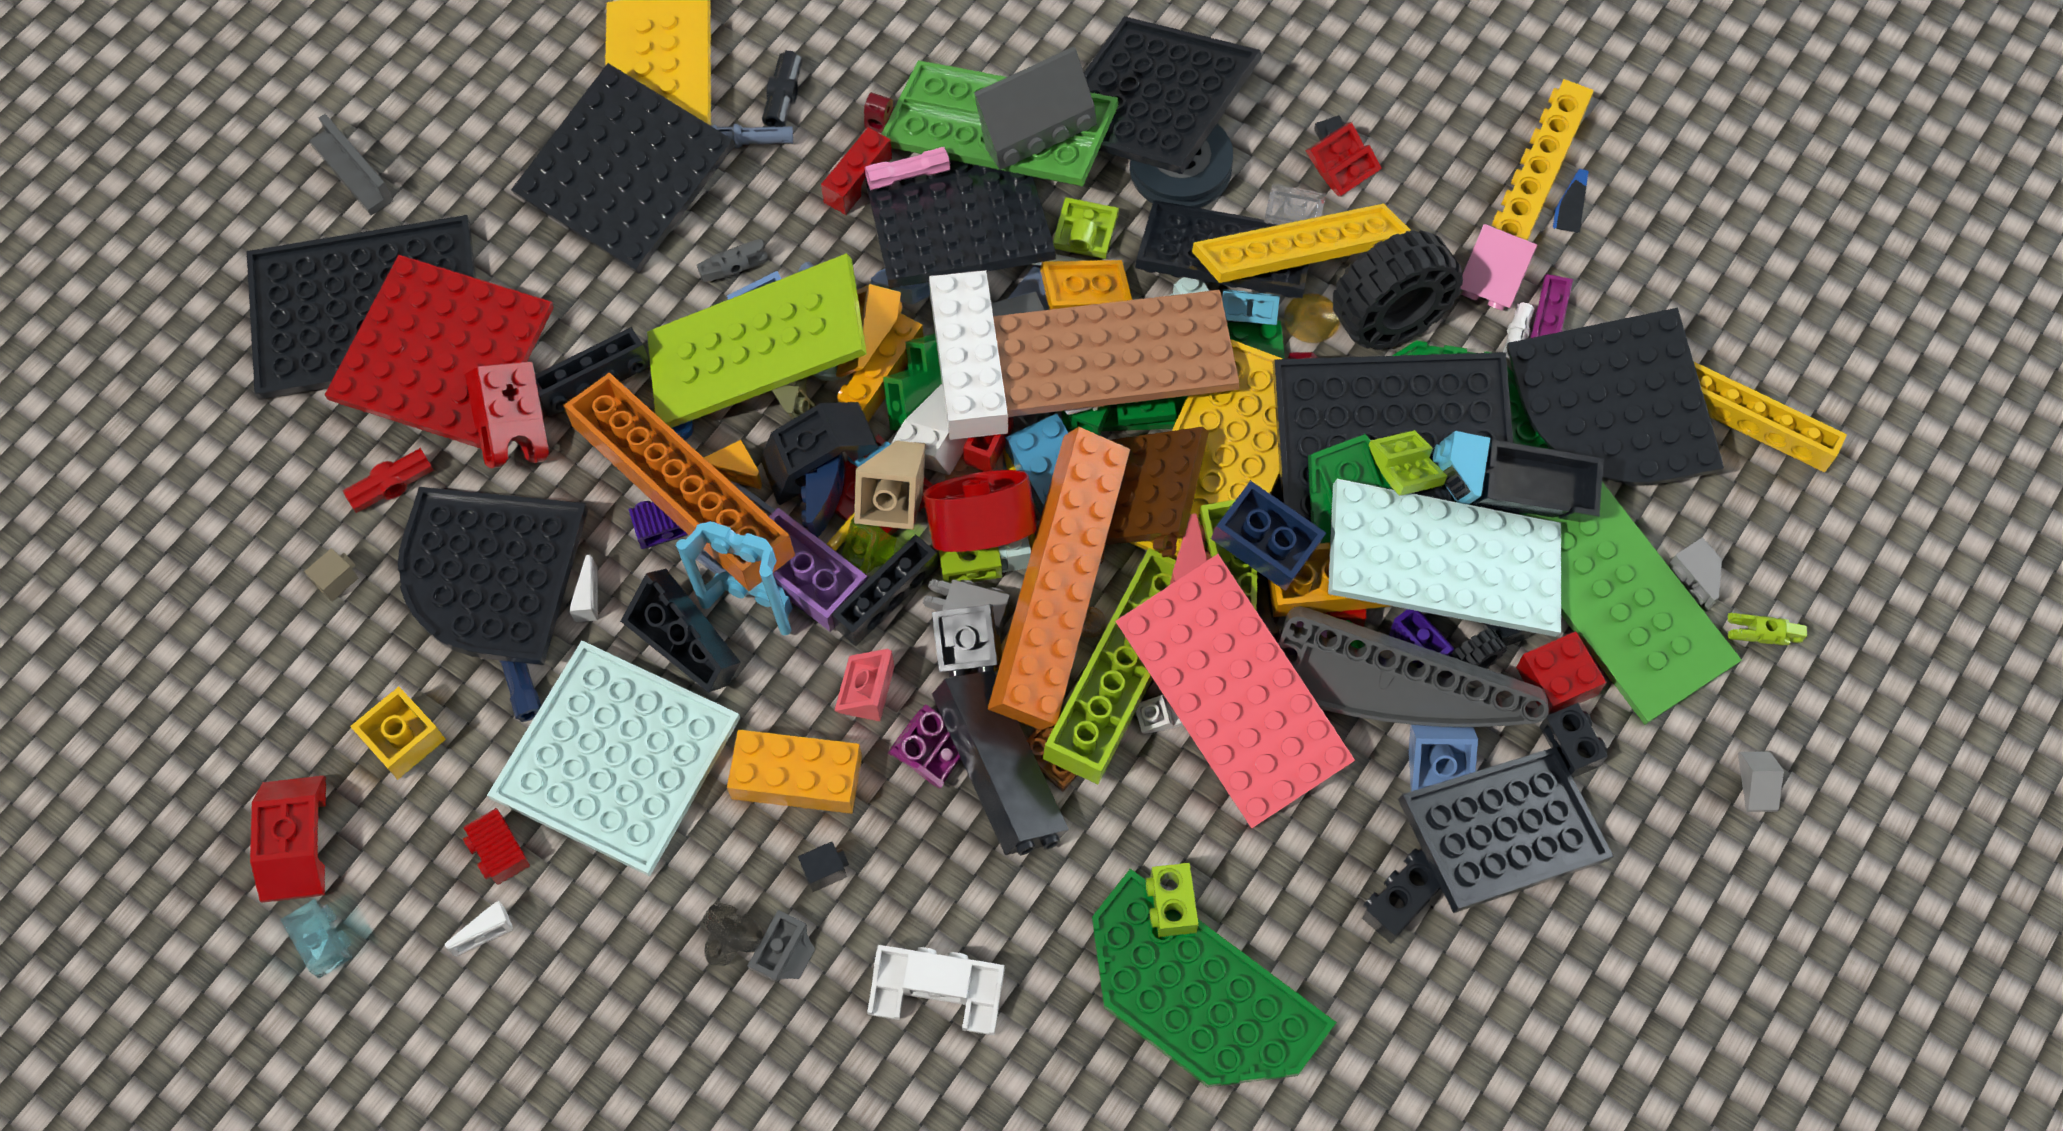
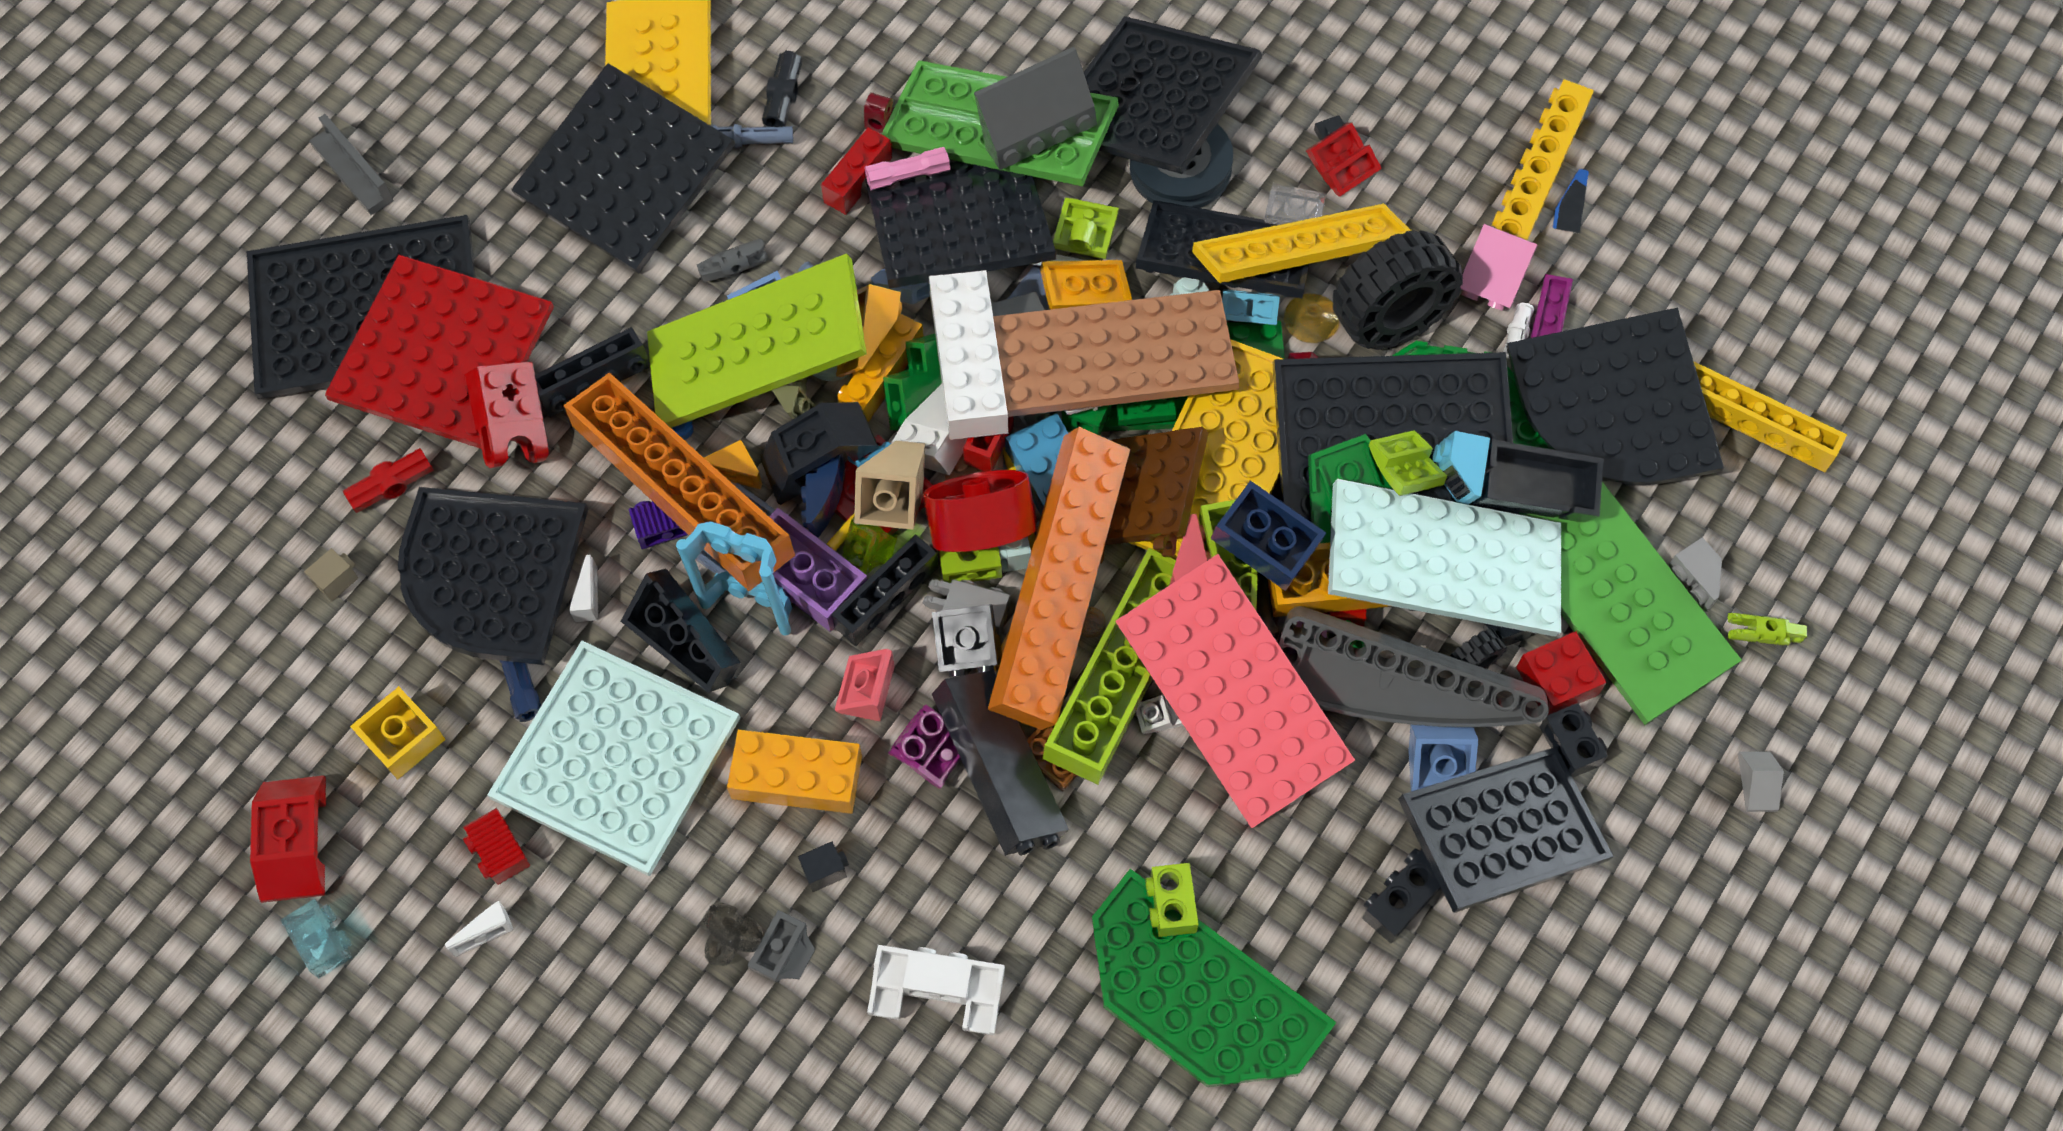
dark purple brick [1389,609,1454,668] -> none

